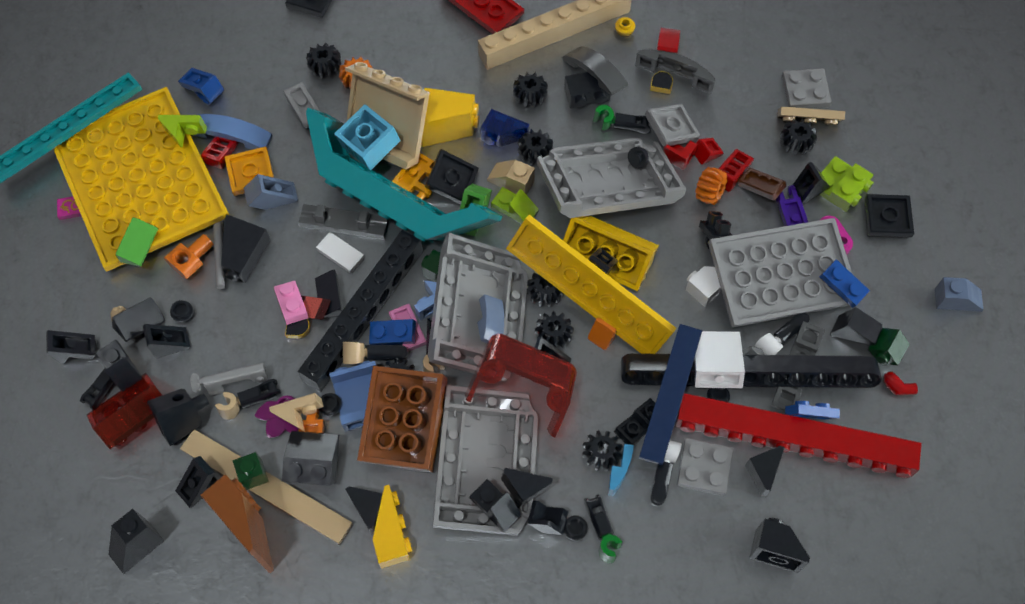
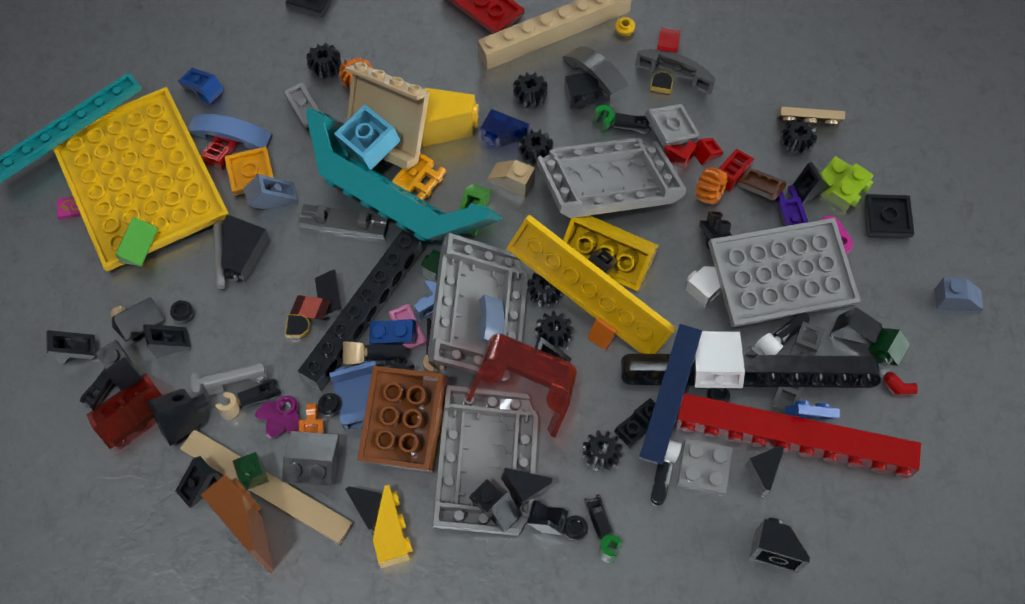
black slope [108,509,164,574] -> none
lime slope [158,115,207,147] -> none
orange piece [164,234,214,279] -> none
tan slope [269,393,323,431] -> none
bright pink plate [274,280,308,325] -> none
white tile [316,232,365,274] -> none
black plate [425,149,479,205] -> none
lime slope [491,187,539,224] -> none
dark azure slope [608,444,634,496] -> none
black plate [628,147,649,168] -> none
light grey plate [782,68,832,109] -> none
blue plate [819,259,870,308] -> none

